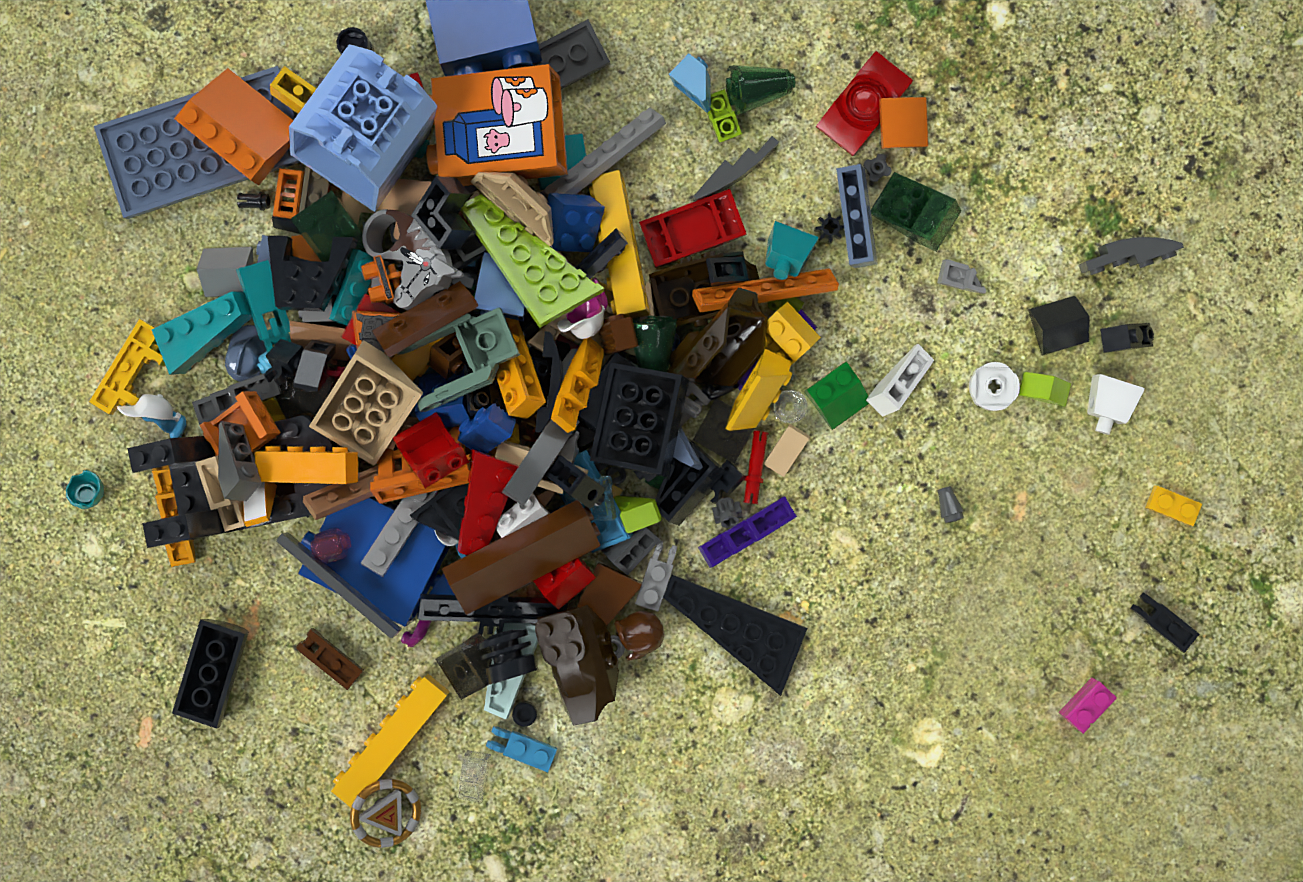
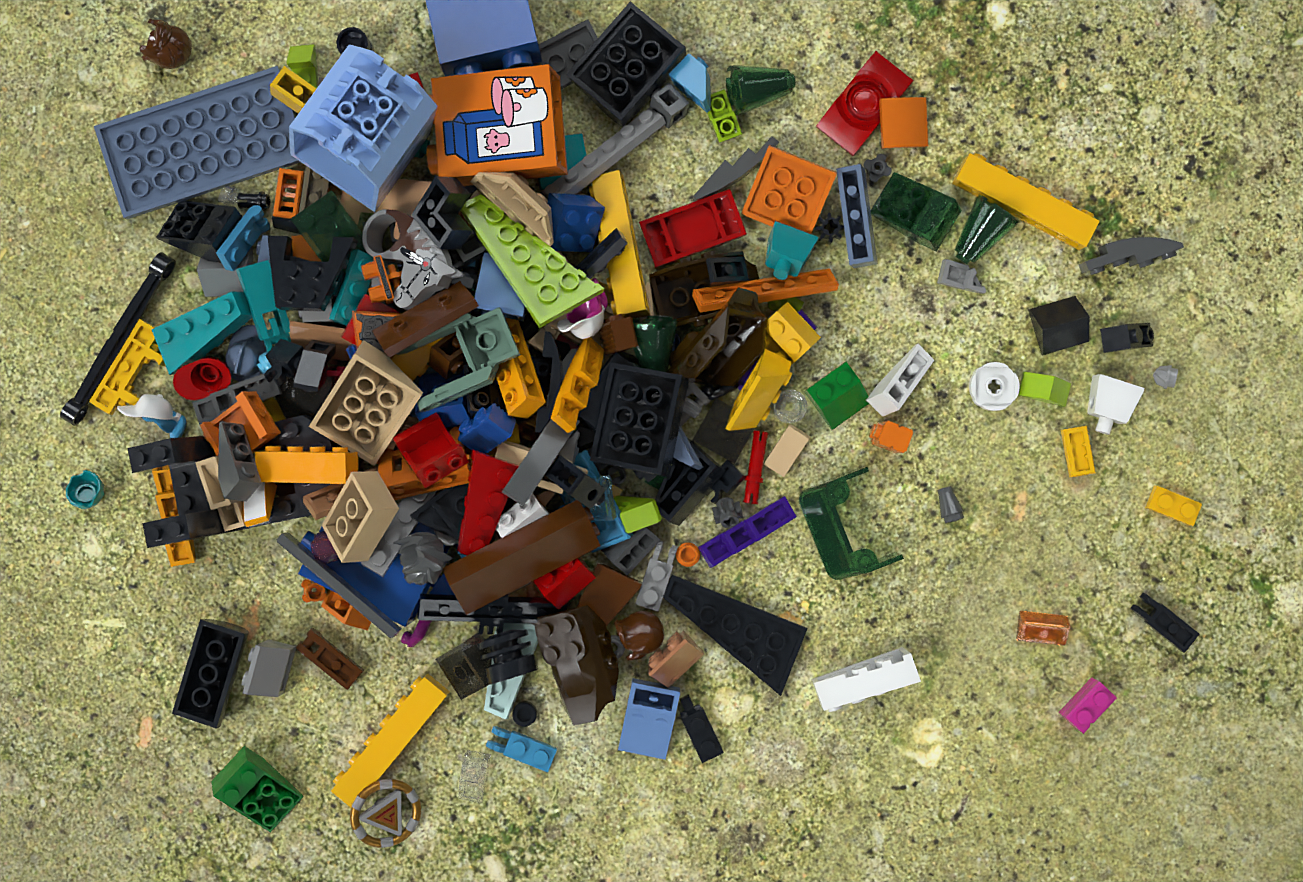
orange slope [174,68,294,186] -> none
none -> black piece [60,252,176,426]
none -> reddish brown hair [139,19,192,69]
none -> black slope [156,201,243,263]
none -> red piece [173,356,232,400]
none -> green slope [211,746,303,832]
none -> dark azure plate [216,205,270,272]
none -> clear plate [218,185,239,206]
none -> light grey slope [242,639,296,697]
none -> lime slope [286,44,318,88]
none -> orange plate [301,579,326,603]
none -> orange slope [321,589,371,631]
none -> tan brick [322,471,399,563]
none -> dark grey hair [393,532,453,585]
none -> black slope [566,1,687,127]
none -> medium blue slope [618,678,680,760]
none -> nougat slope [648,630,704,688]
none -> dark grey brick [650,83,689,129]
none -> orange plate [676,542,700,567]
none -> black hinge [680,694,724,763]
none -> orange plate [741,145,837,234]
none -> clear green windscreen [798,467,904,580]
none -> white wedge [812,647,921,712]
none -> orange brick [869,421,913,453]
none -> yellow brick [951,153,1100,250]
none -> clear green cone [954,194,1019,265]
none -> clear orange slope [1016,611,1071,646]
none -> yellow plate [1061,425,1096,478]
none -> light grey plate [1153,365,1178,389]

